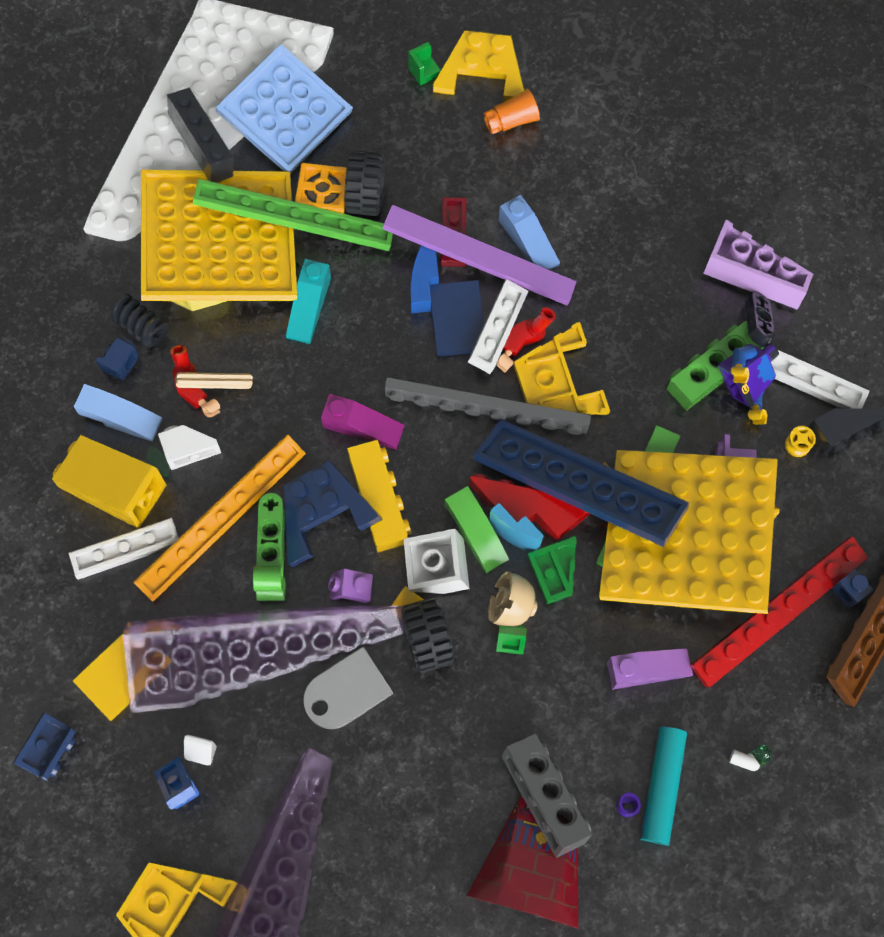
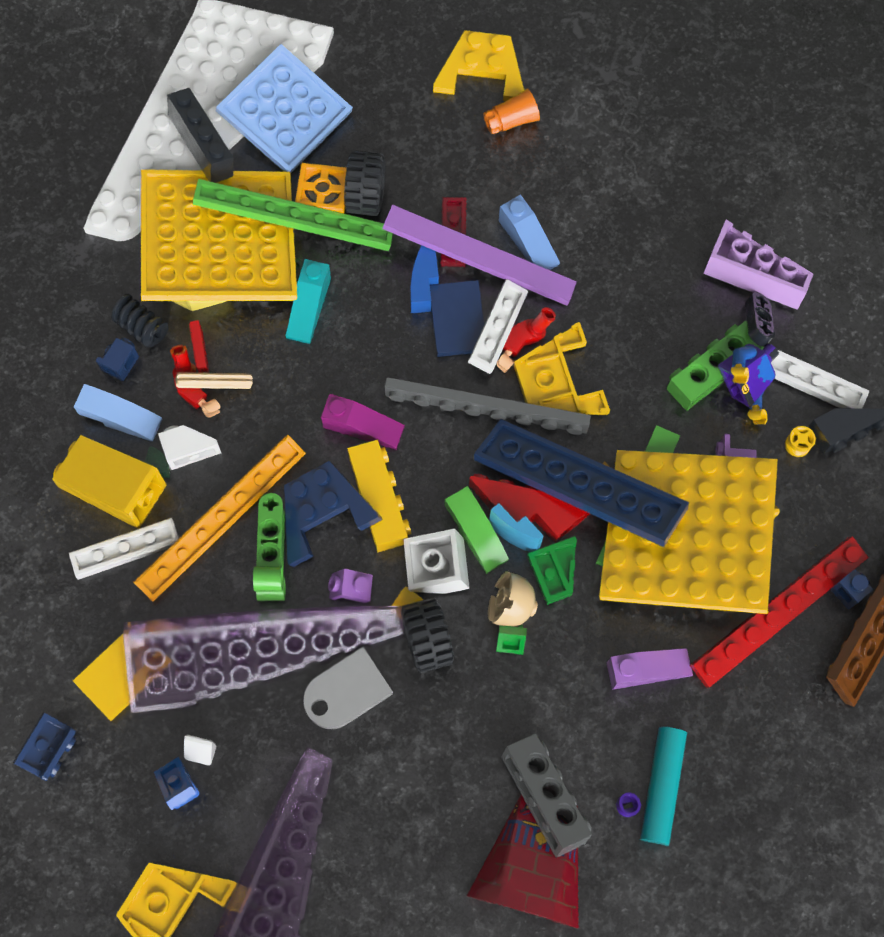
green panel [408,42,441,86] -> none
arm [729,744,772,771] -> none
none -> red tile [189,320,210,373]

